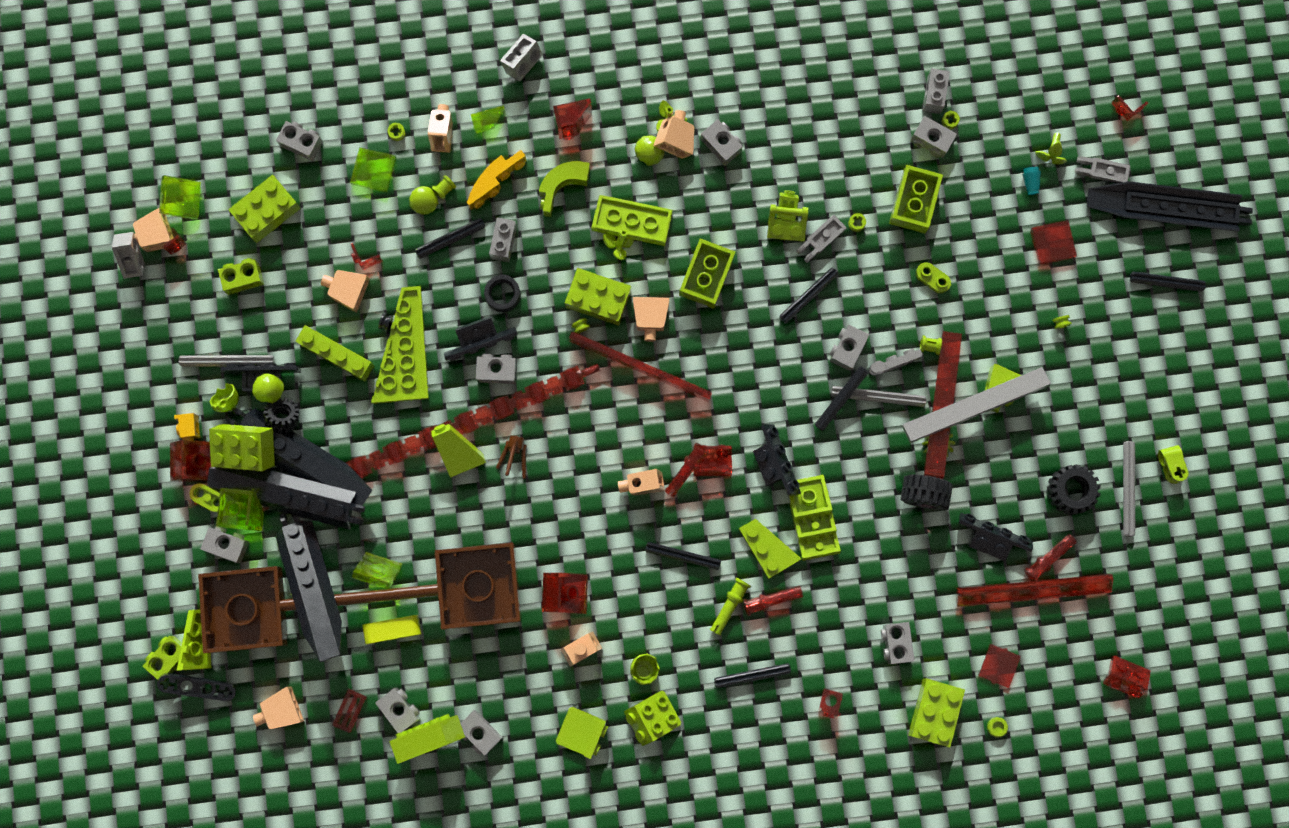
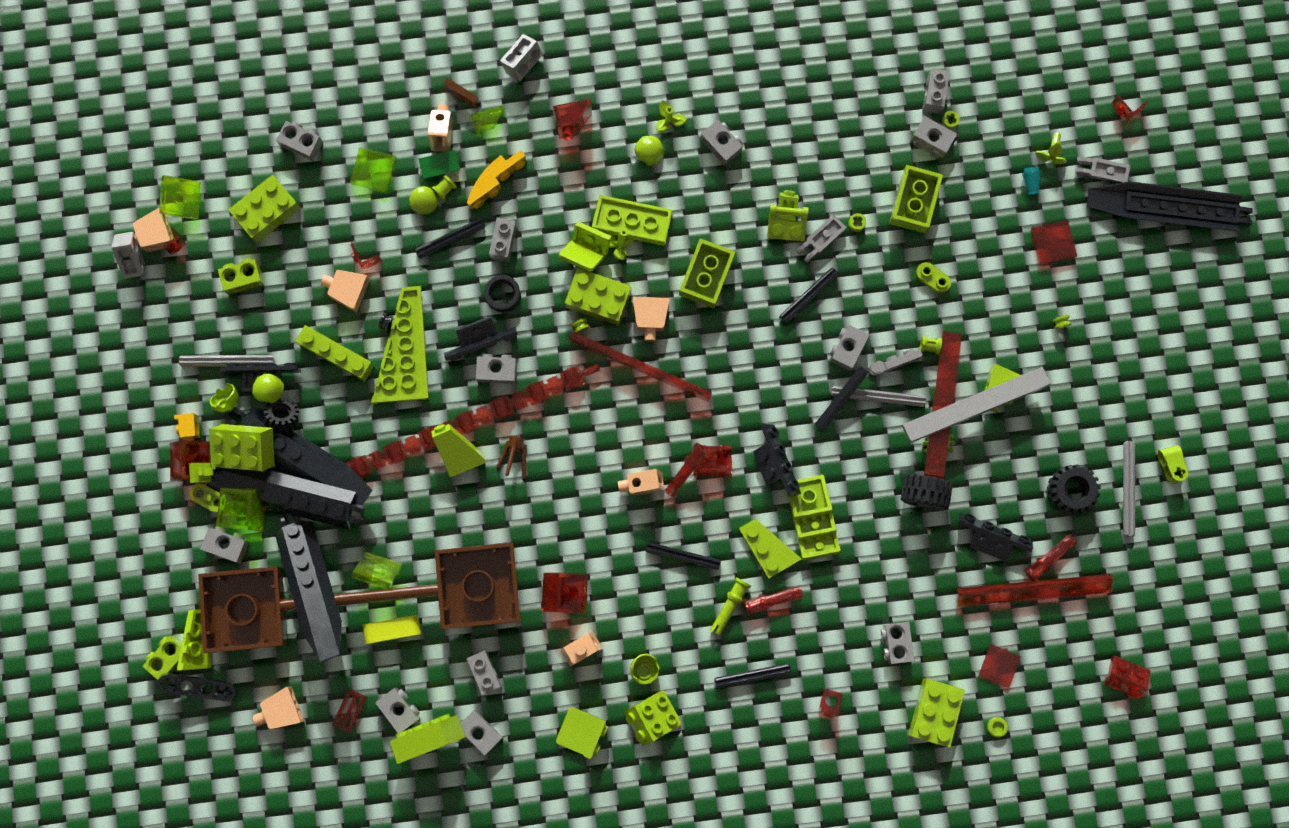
lime bush [387,123,405,142] -> none
lime arch [539,161,590,217] -> none
light nougat torso [654,110,694,159] -> none
black axle [1130,272,1206,292] -> none
none -> lime tile [189,463,213,483]
none -> green hinge [418,150,460,179]
none -> reddish brown tile [443,78,479,109]
none -> light grey brick [467,650,502,695]
none -> lime bracket [559,221,612,271]

